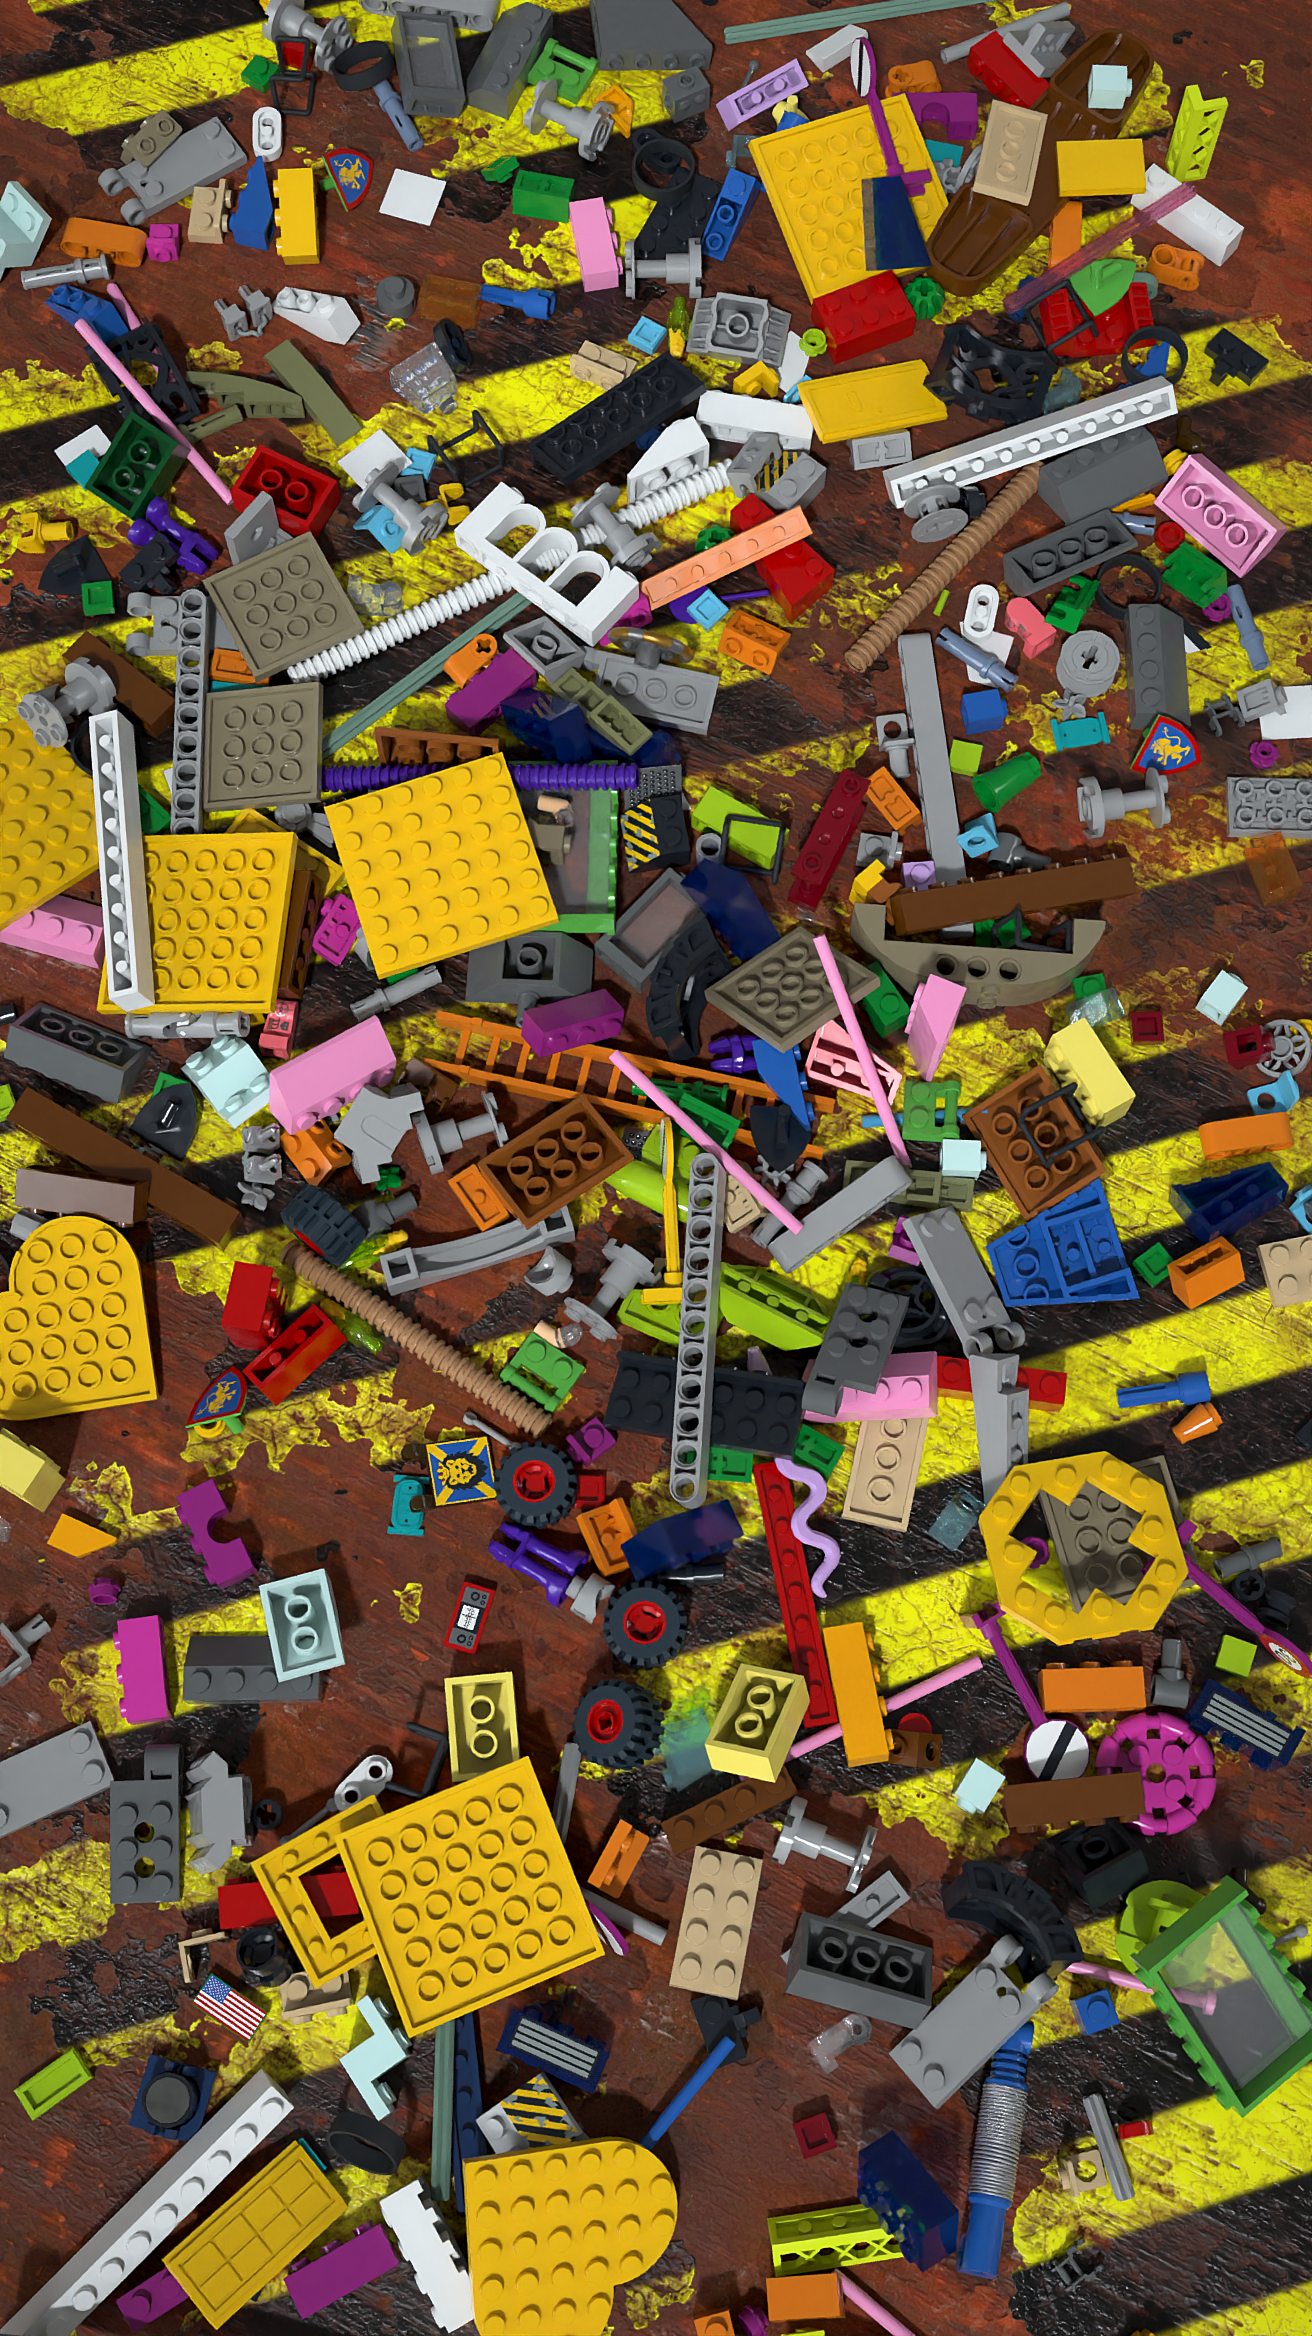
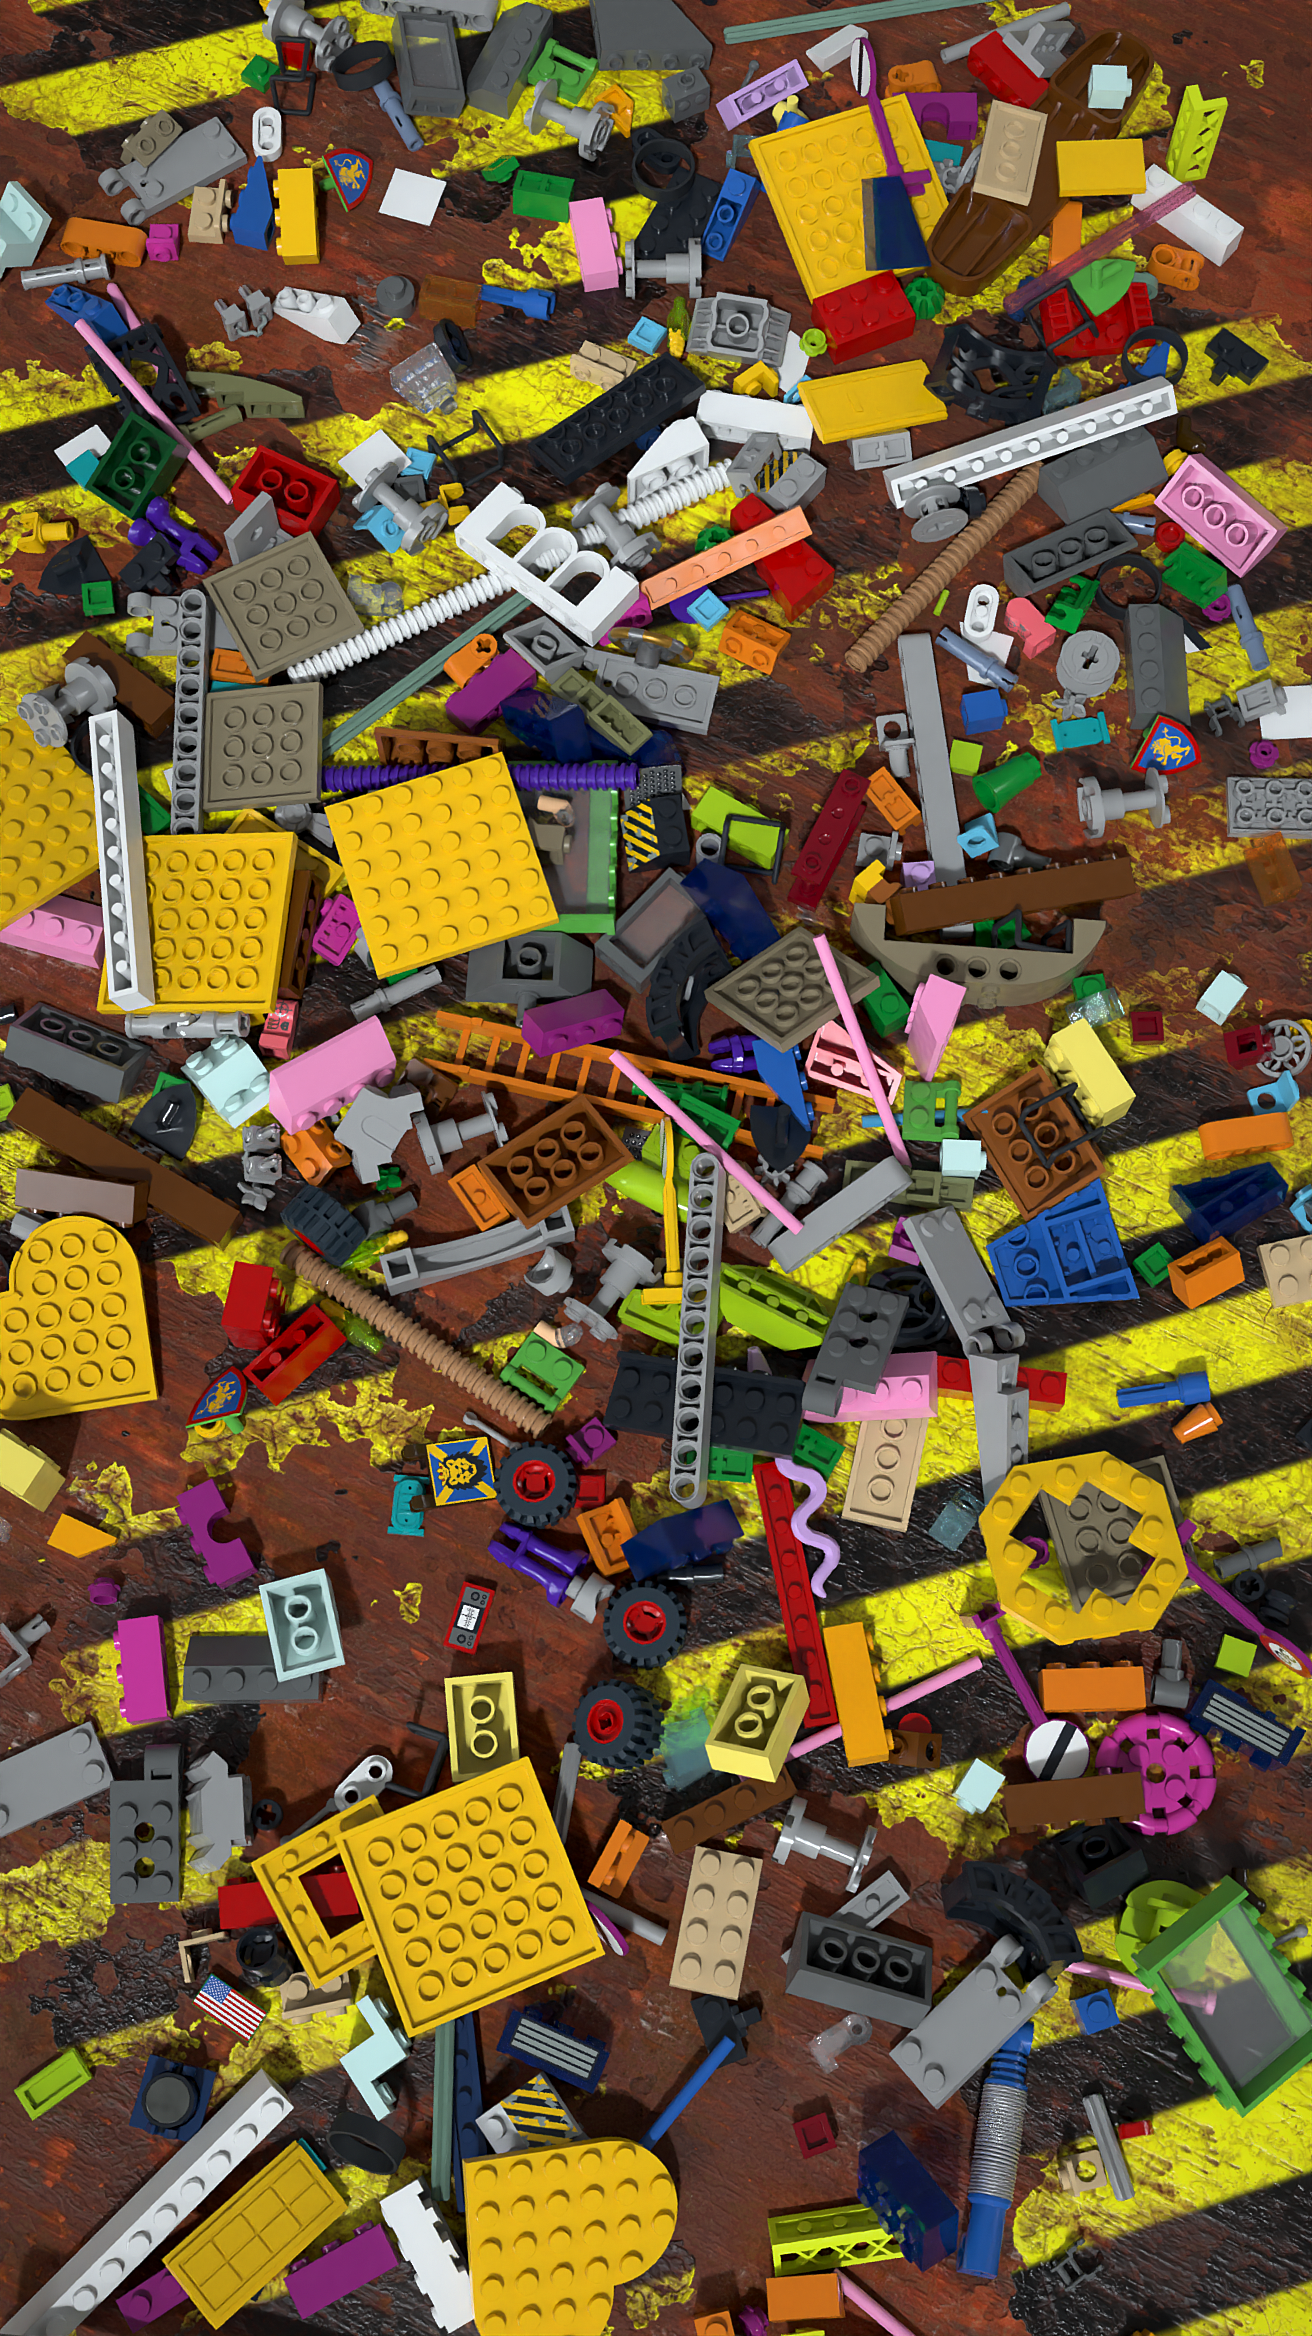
olive slope [264,340,362,448] -> none

